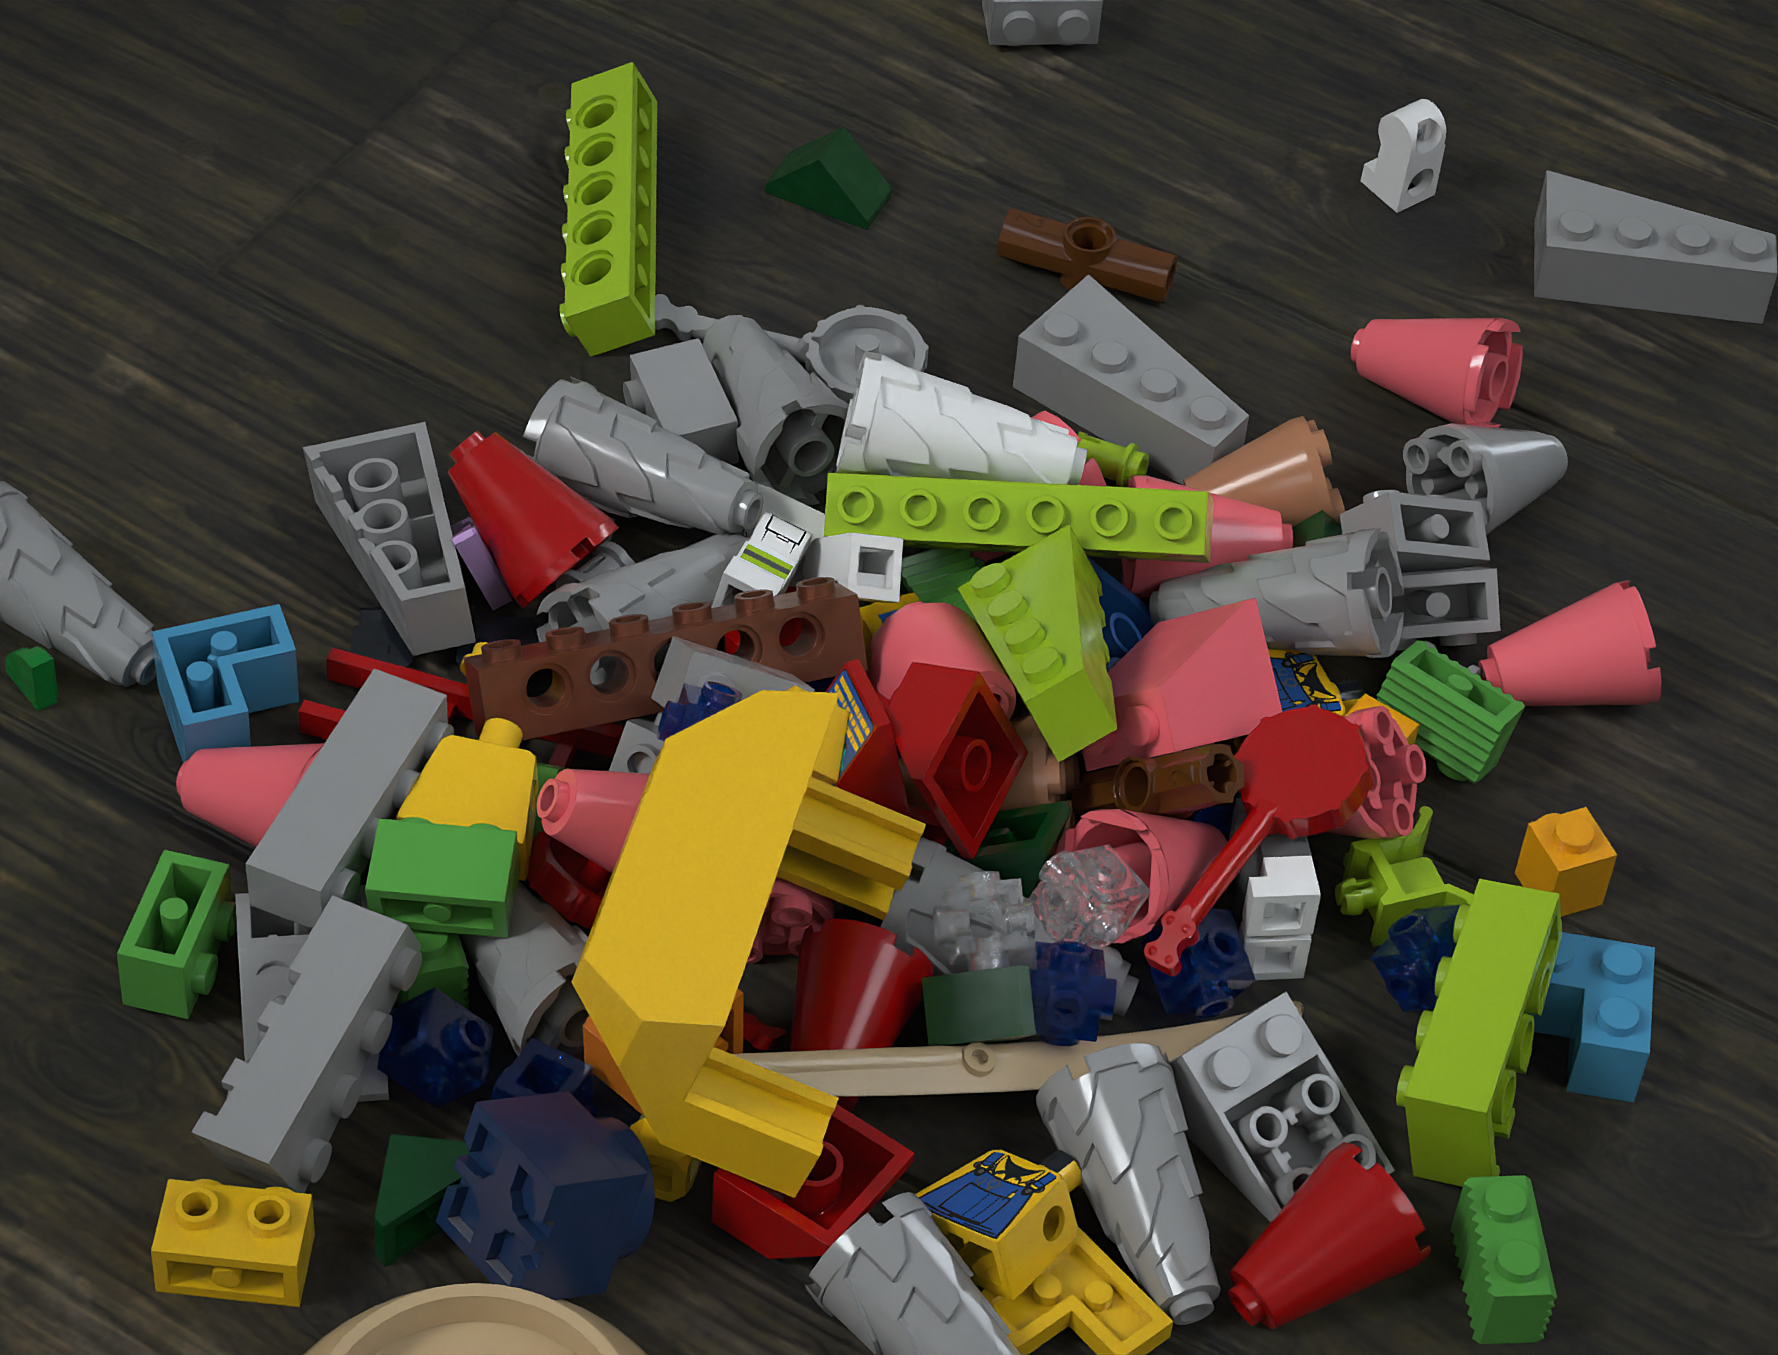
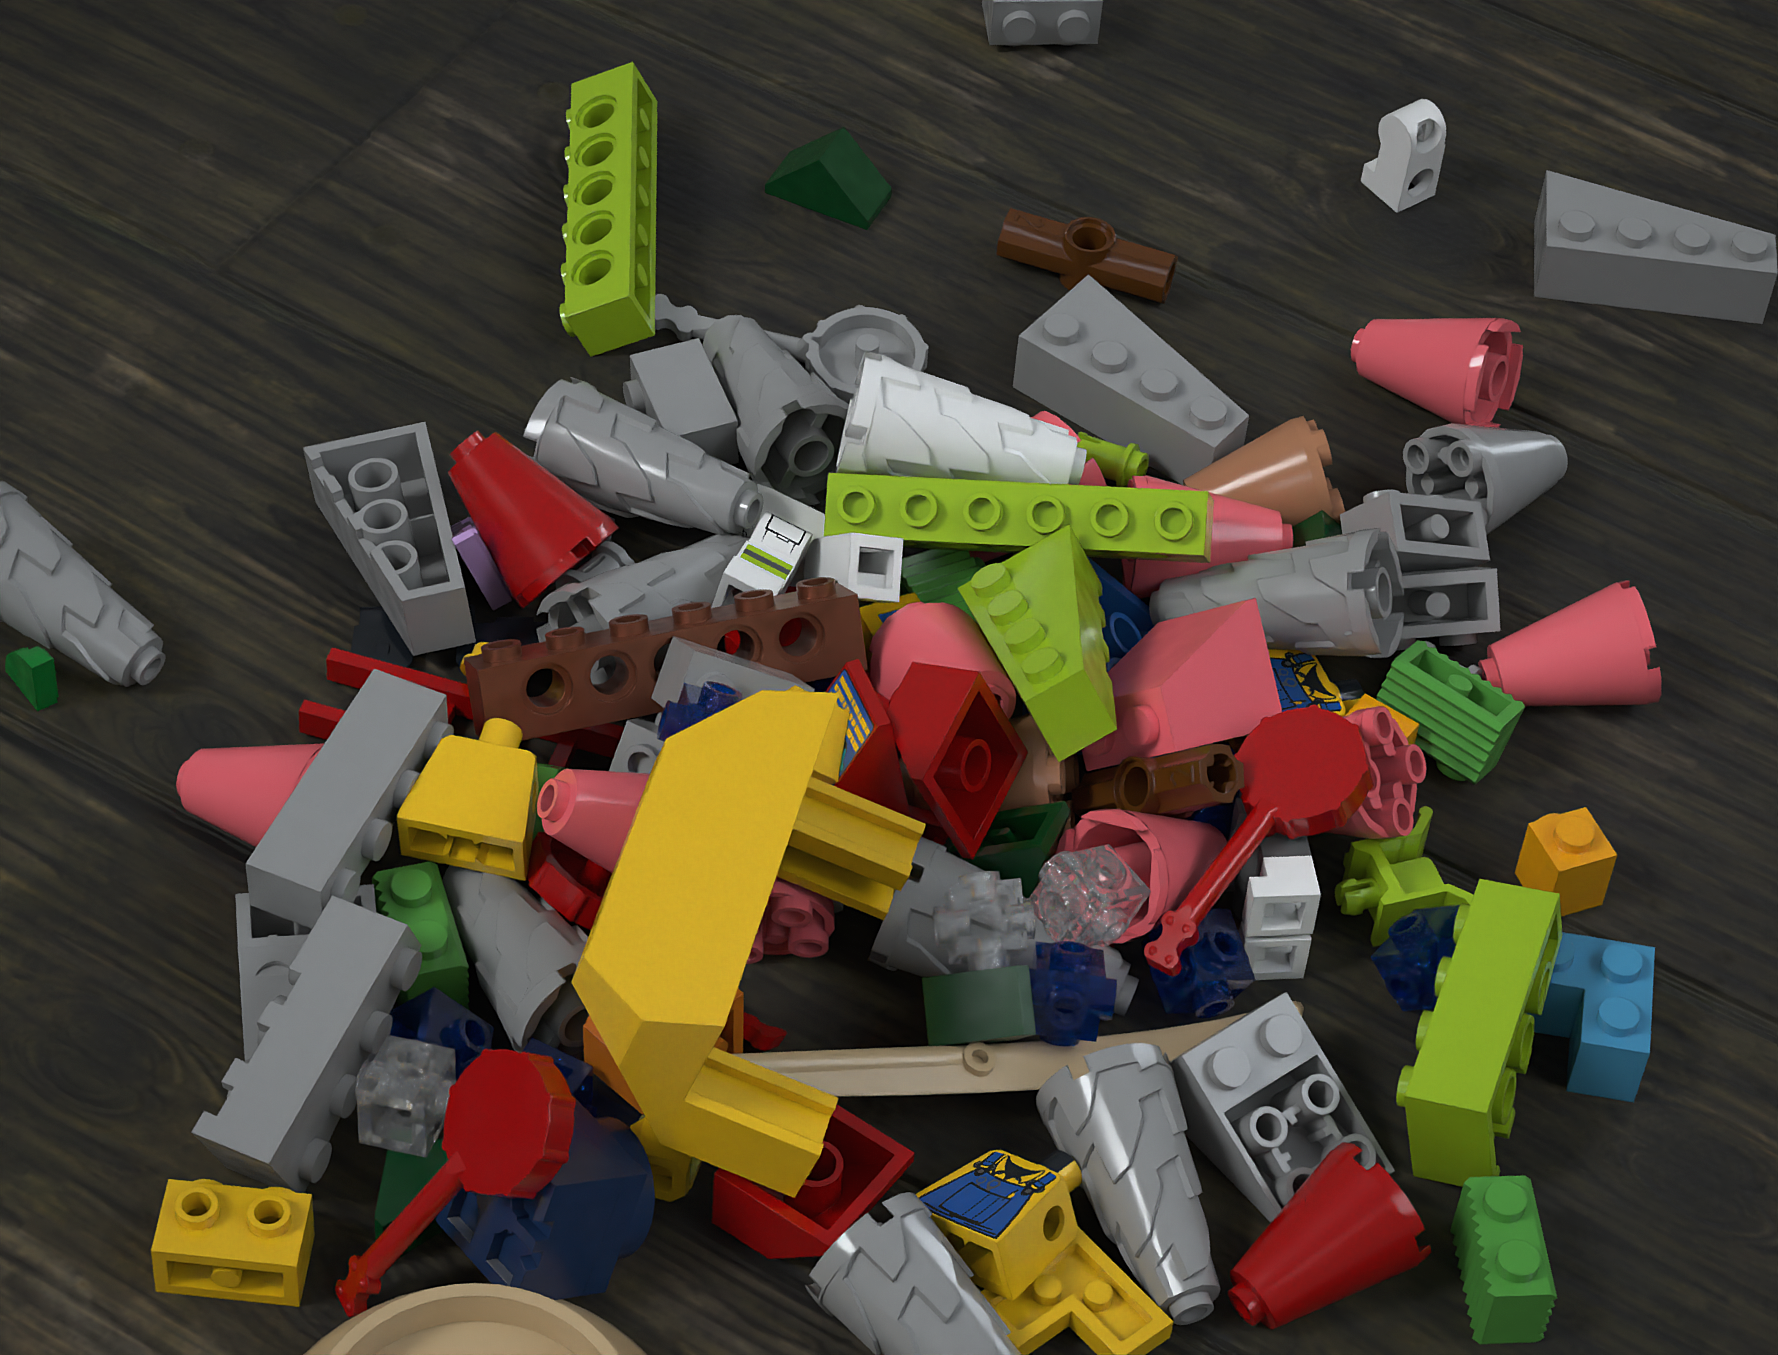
bright green brick [117,850,237,1019] -> none
dark azure brick [152,604,299,763] -> none
bright green brick [365,817,520,938] -> none
red cone [790,918,934,1112] -> none
none -> red piece [335,1049,576,1317]
none -> clear brick [355,1035,457,1157]

